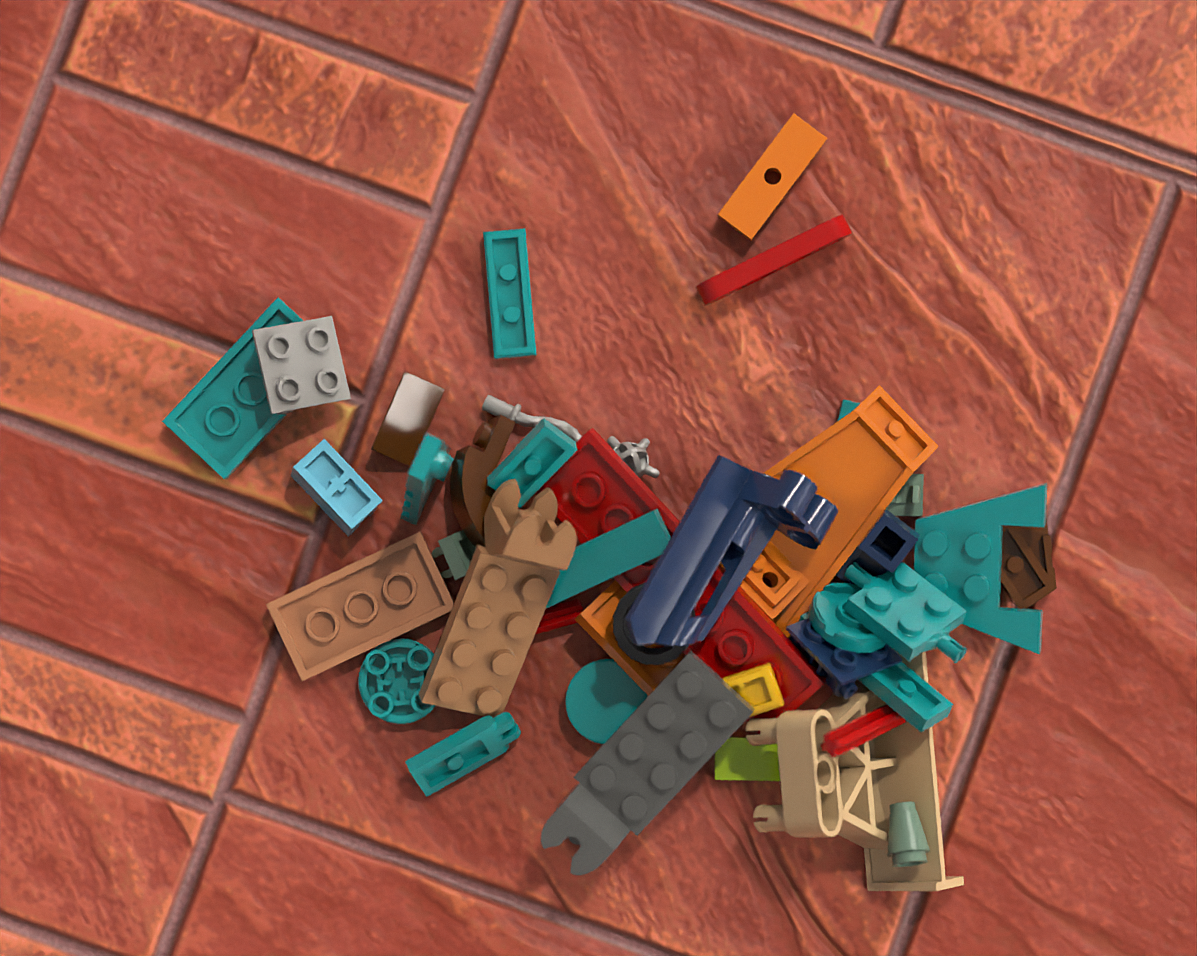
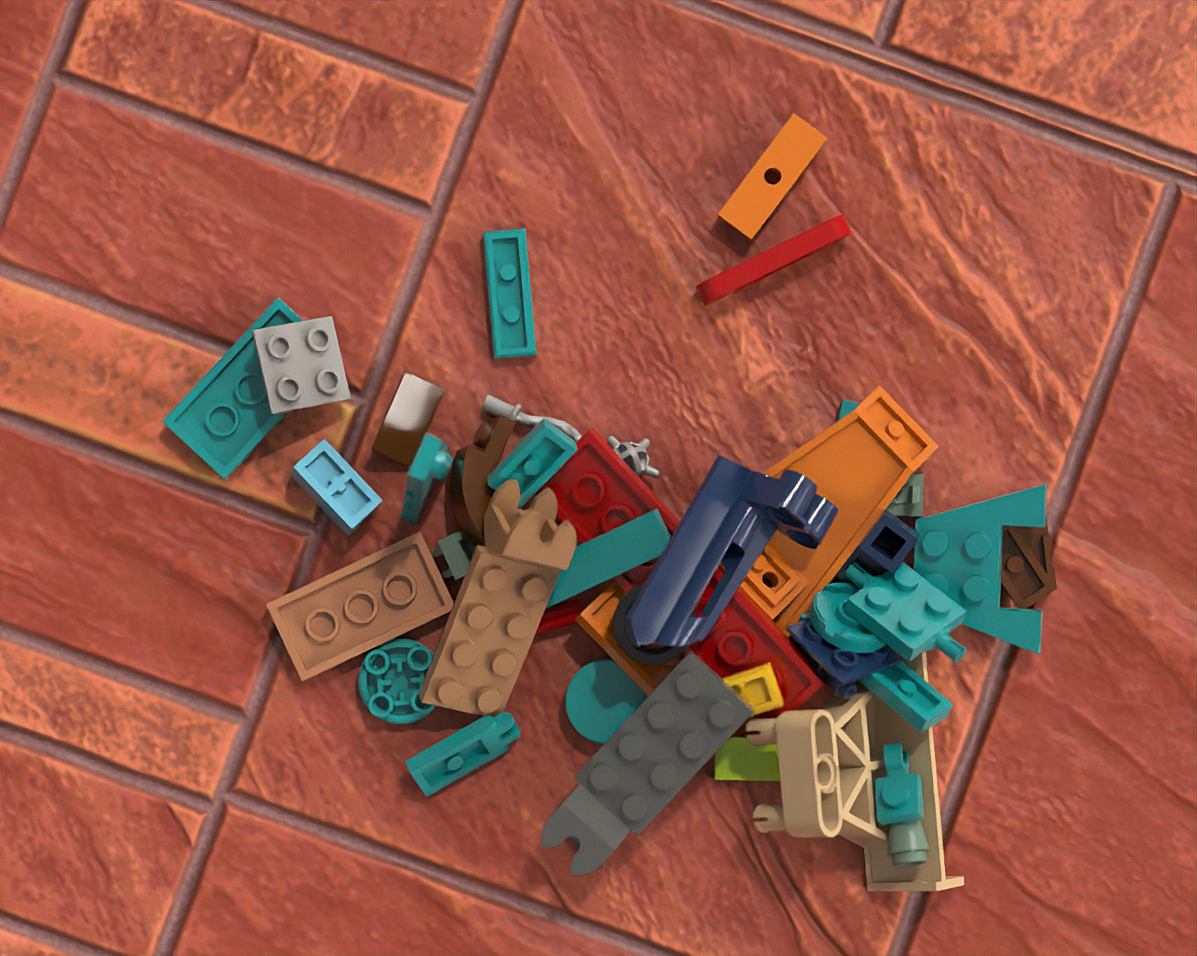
red axle [820,704,906,758] -> none
none -> teal plate [875,743,924,825]

